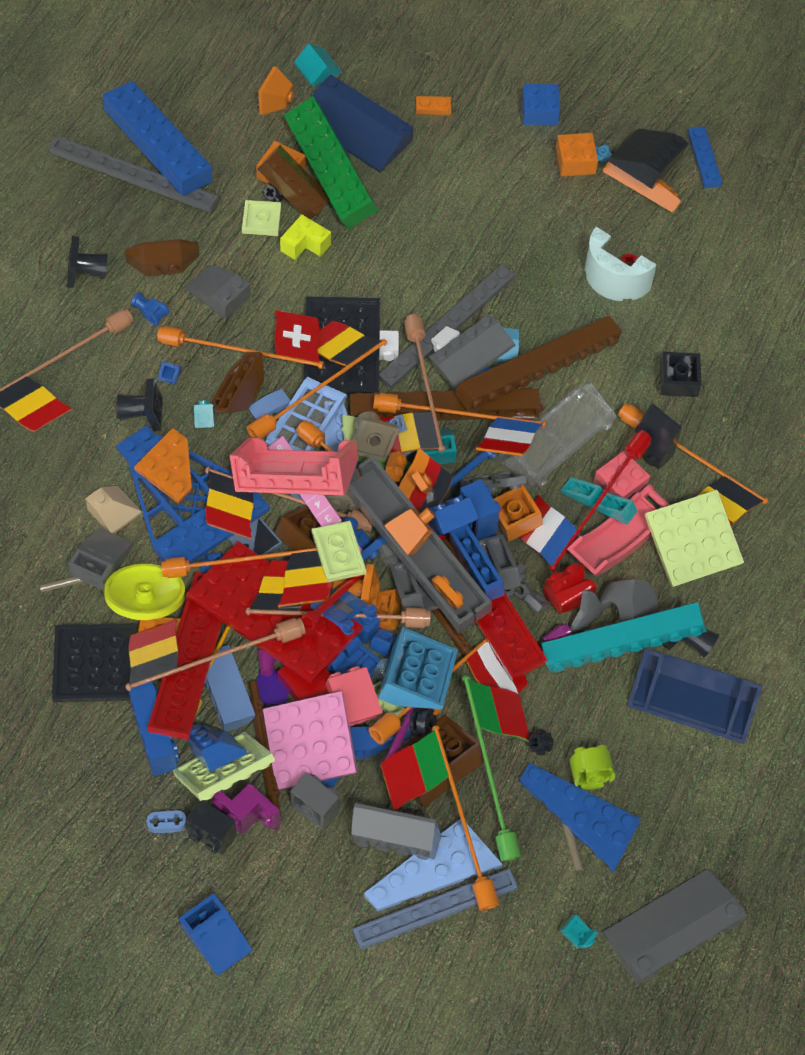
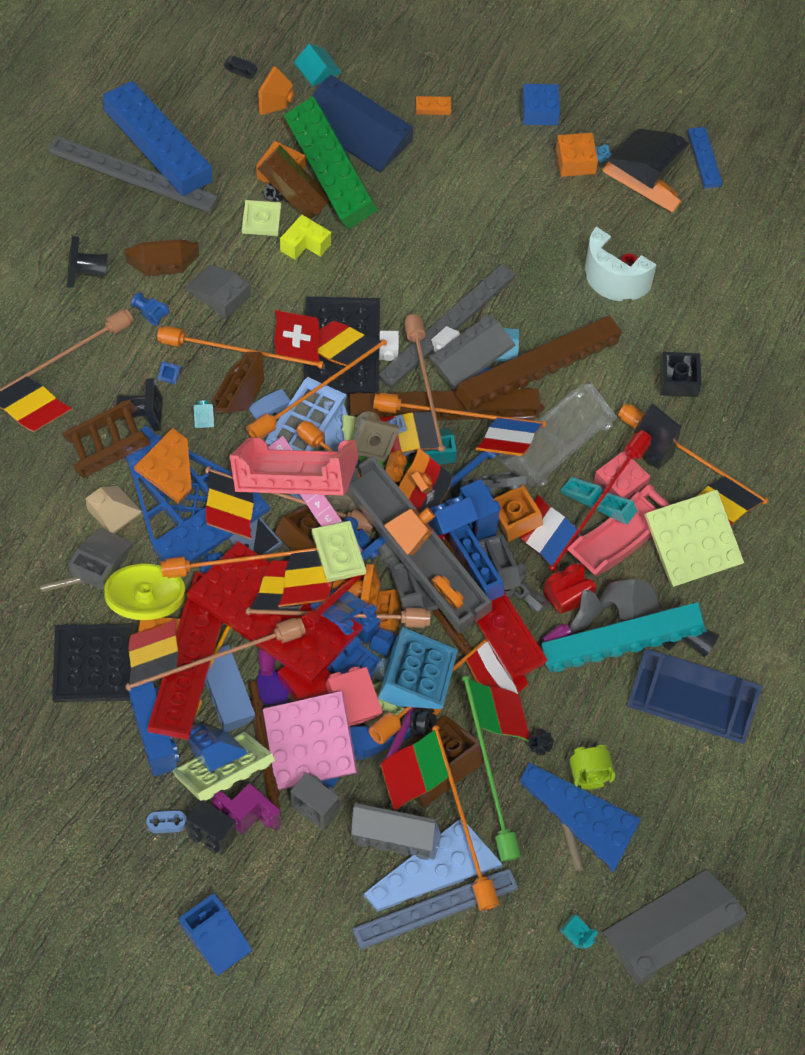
none -> reddish brown fence [62,399,151,478]
none -> black beam [224,55,258,79]

